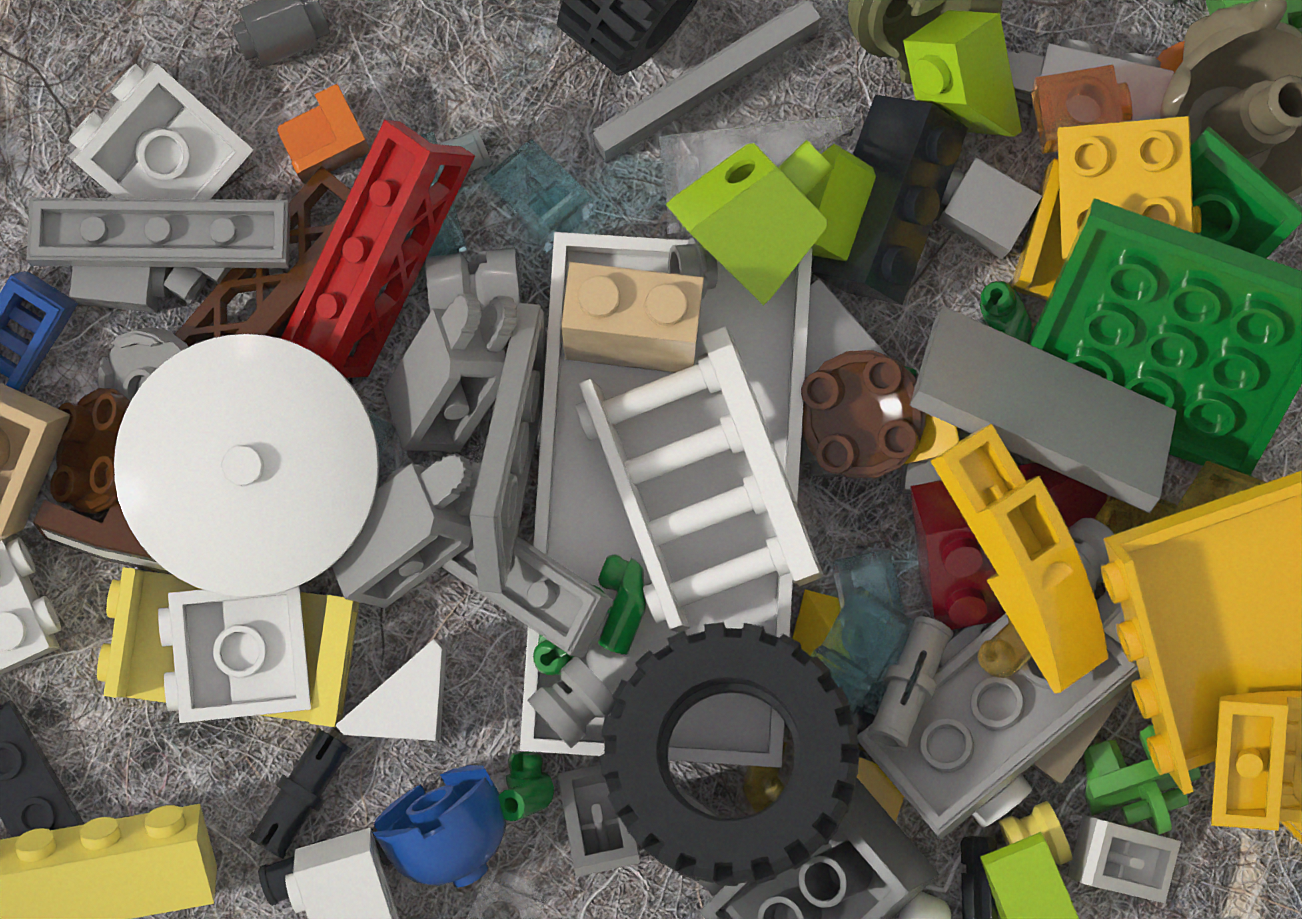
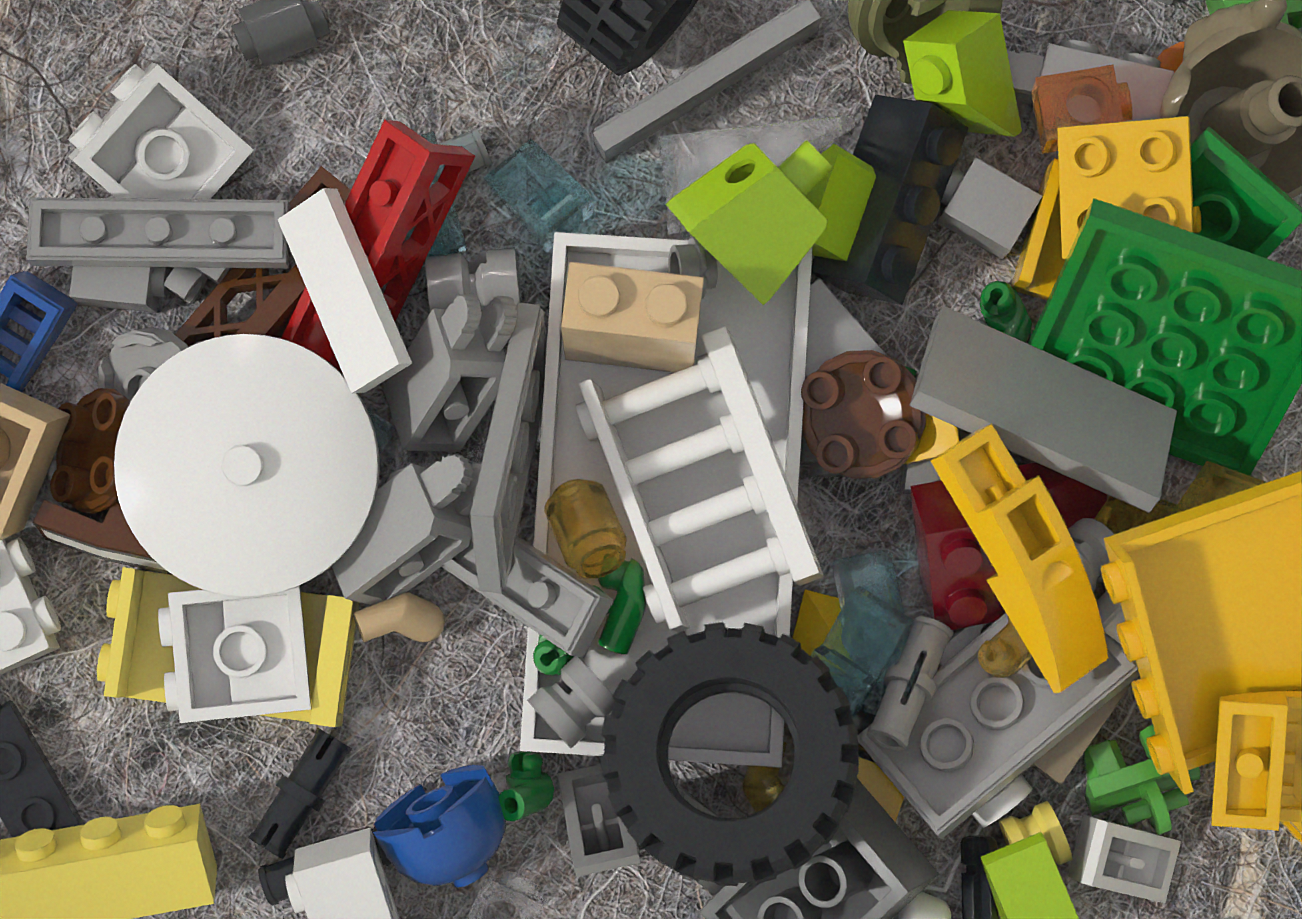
orange panel [277,84,370,185] -> none
white slope [336,639,447,741] -> none
none -> white tile [277,188,412,394]
none -> tan arm [353,592,445,643]
none -> clear yellow brick [544,479,627,579]

